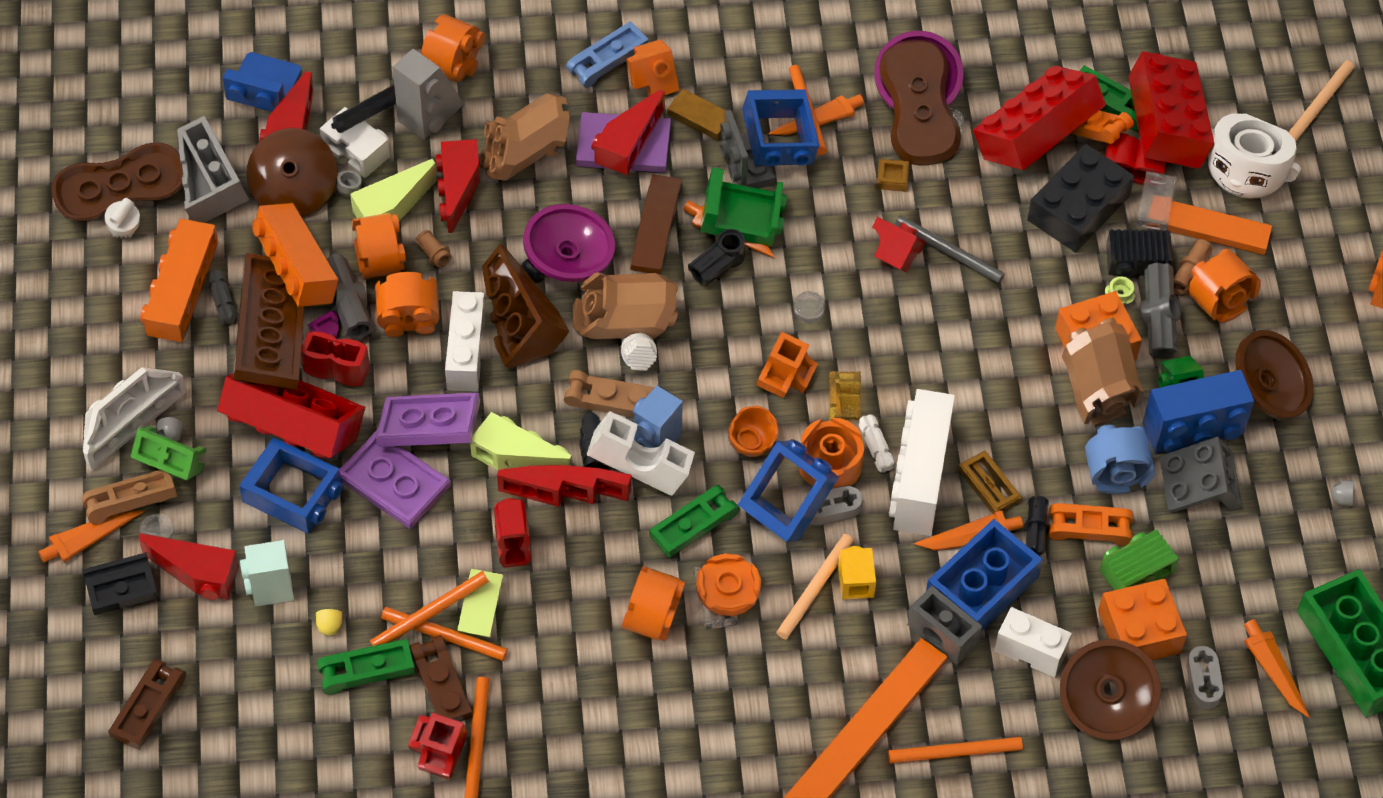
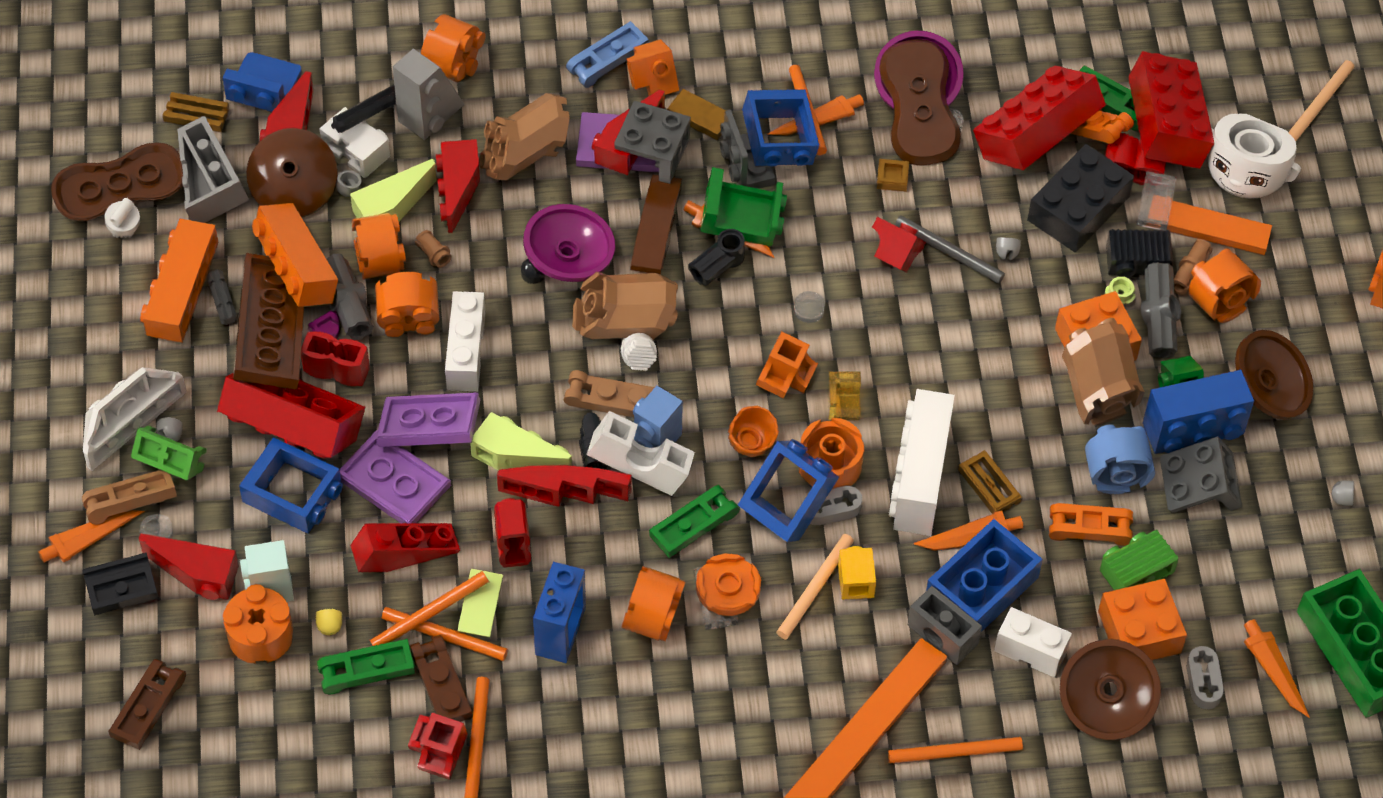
reddish brown wedge [482,244,570,368] -> none
white axle [859,414,895,473] -> none
black axle [1024,496,1050,556] -> none
none -> pearl gold tile [163,92,230,132]
none -> orange brick [223,584,293,664]
none -> red slope [350,523,460,572]
none -> blue window [533,561,586,663]
none -> dark grey bracket [614,101,691,184]
none -> light grey hinge [996,237,1021,260]

